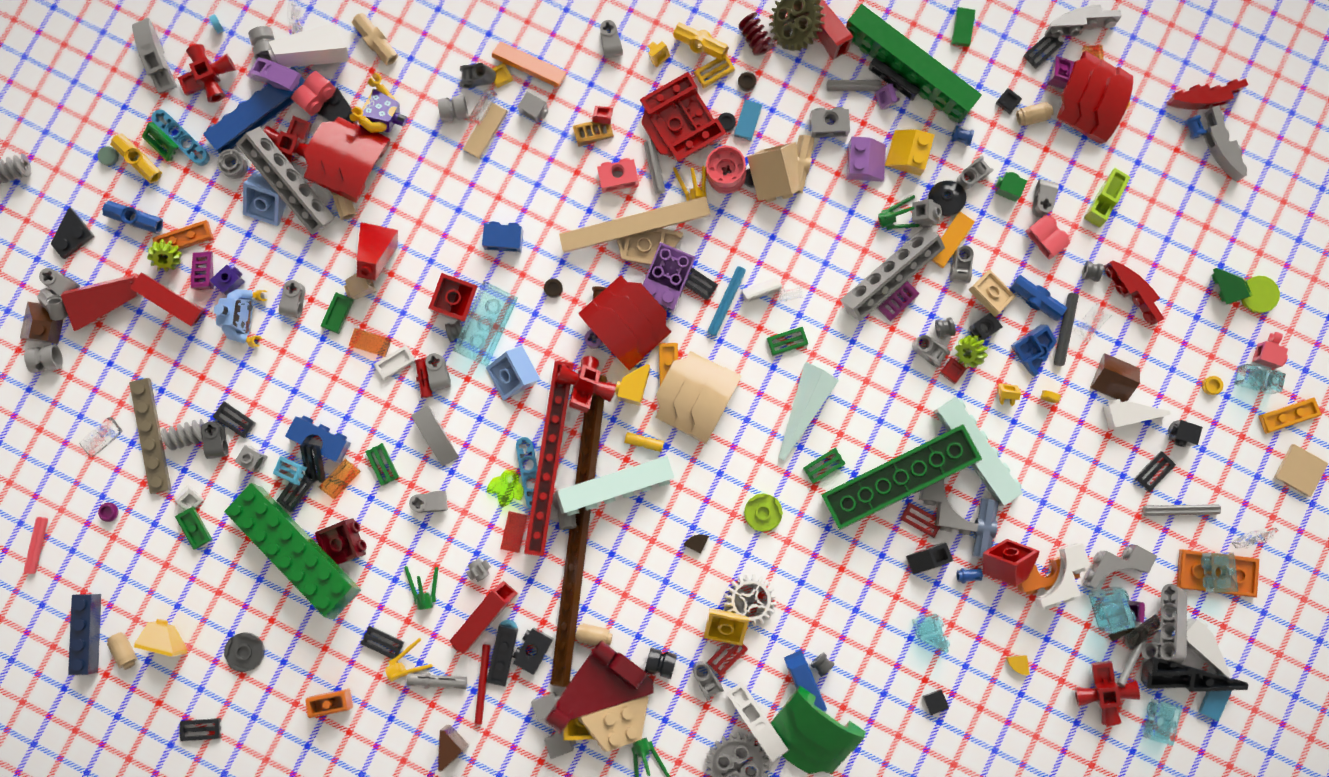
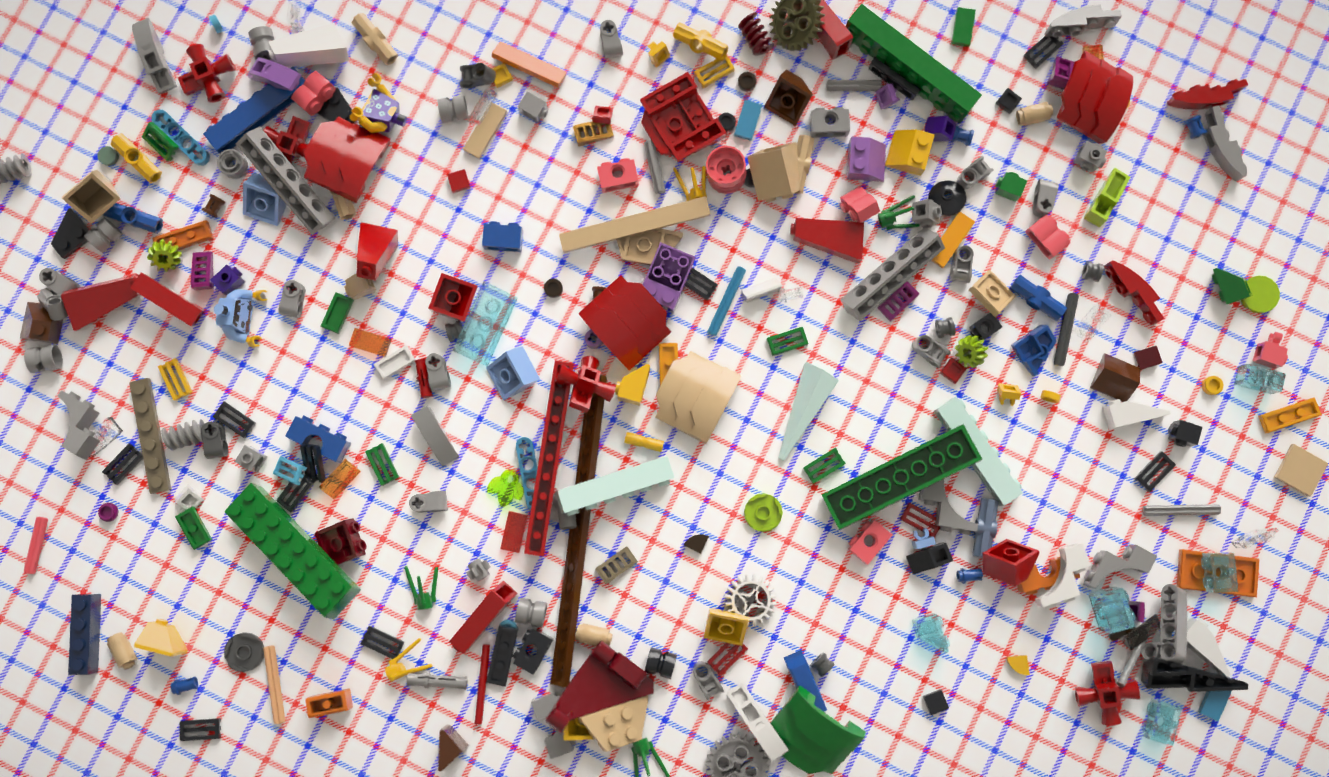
none -> light grey arch [57,390,100,460]
none -> tan slope [61,169,121,224]
none -> light grey wheel [84,217,123,253]
none -> black tile [102,443,143,485]
none -> yellow tile [158,358,193,401]
none -> blue pin [170,676,199,695]
none -> reddish brown bush [201,193,226,218]
none -> light nougat axle [263,645,286,724]
none -> red tile [447,169,471,193]
none -> light grey wheel [515,597,547,628]
none -> dark tan slope [595,546,638,585]
none -> reddish brown slope [764,69,813,126]
none -> red slope [790,218,864,264]
none -> coral brick [840,186,880,223]
none -> coral brick [848,519,893,565]
none -> light blue tile [911,528,936,549]
none -> dark purple brick [924,115,957,142]
none -> light grey brick [1073,141,1107,172]
none -> dark red slope [1134,345,1163,370]

